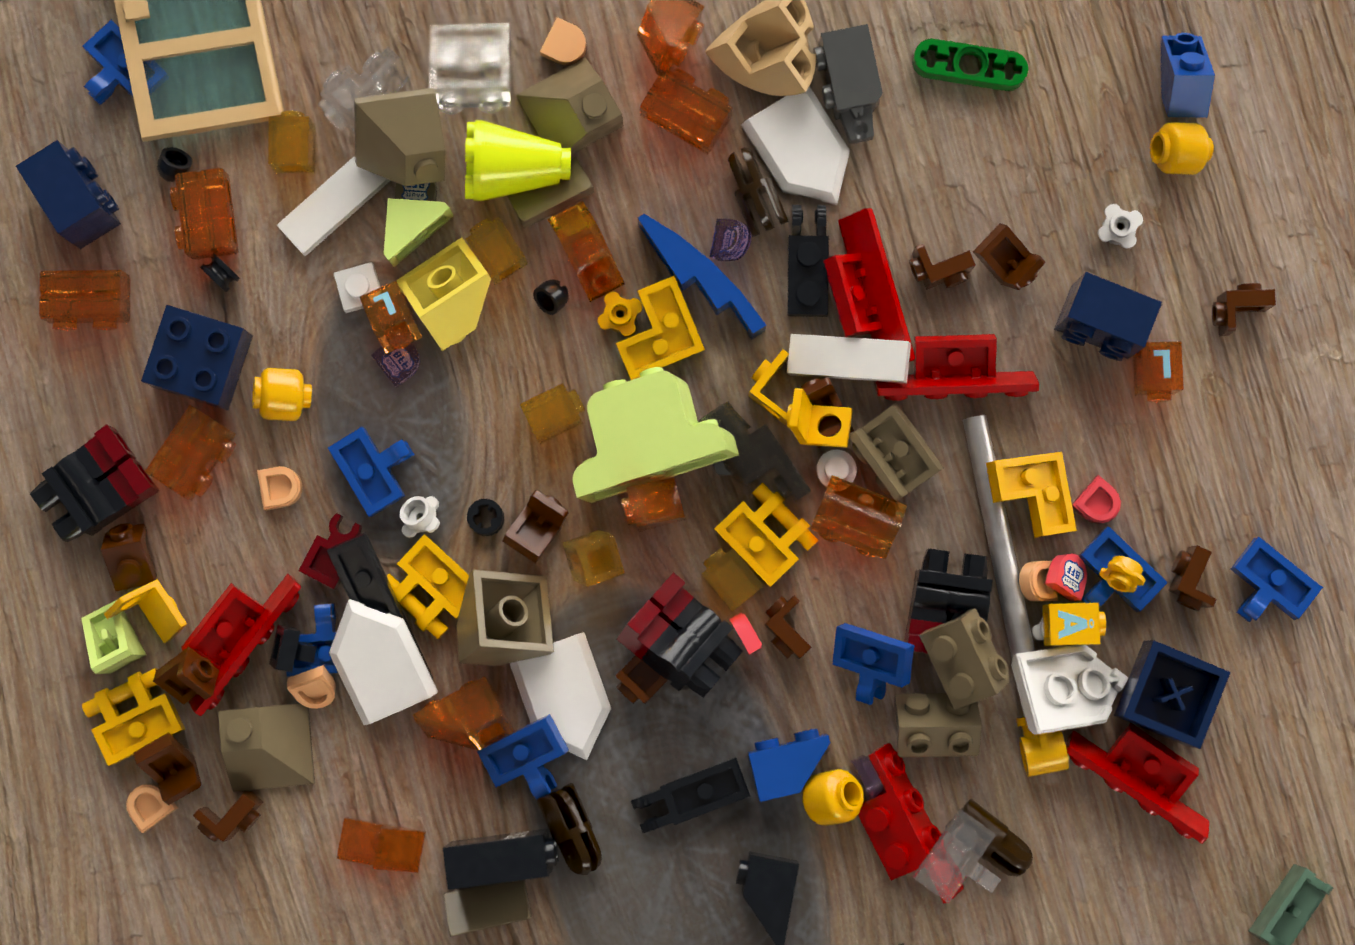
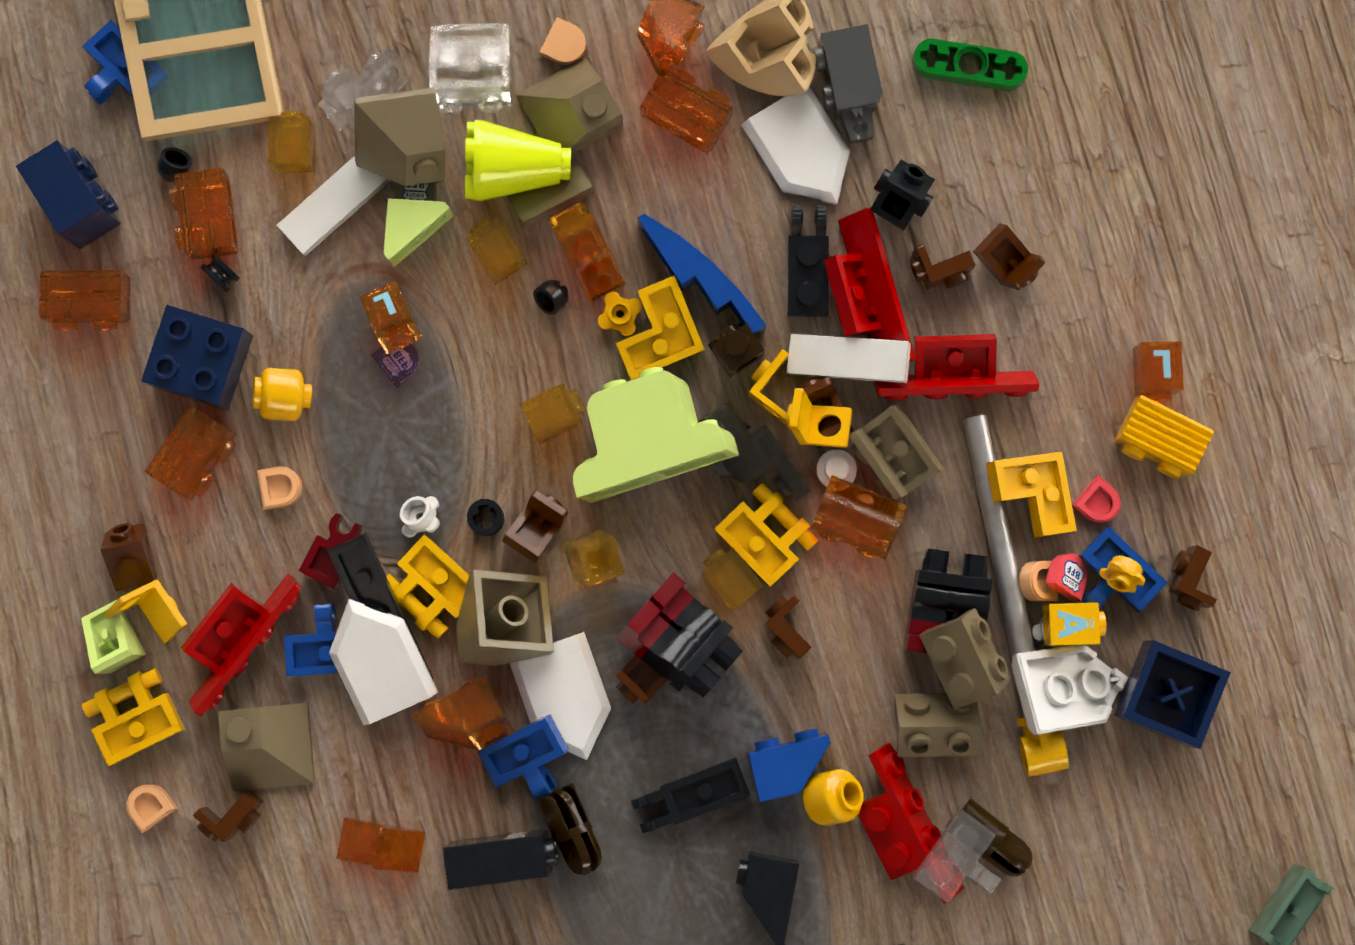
black hips [30,424,160,542] -> none
reddish brown bracket [133,732,202,805] -> none
reddish brown bracket [153,647,219,705] -> none
black tile [269,624,317,672] -> none
light nougat tile [287,665,336,709] -> none
blue plate [328,427,415,517] -> none
white plate [334,262,384,313] -> none
light yellow slope [396,237,491,351] -> none
dark tan slope [444,880,532,937] -> none
clear orange slope [621,478,685,532] -> none
clear purple tile [709,219,751,261] -> none
dark brown arm [728,148,789,237] -> none
coral tile [729,613,762,655] -> none
blue plate [832,623,915,705] -> none
tile [851,755,884,799] -> none
dark blue brick [1054,272,1162,361] -> none
red bracket [1066,723,1209,844] -> none
white plate [1098,204,1143,249] -> none
yellow head [1150,122,1214,175] -> none
blue slope [1161,33,1215,118] -> none
reddish brown bracket [1212,283,1276,336] -> none
blue plate [1230,536,1323,622] -> none
none -> dark brown brick [708,323,764,378]
none -> black brick [870,159,935,230]
none -> yellow brick [1114,395,1214,479]

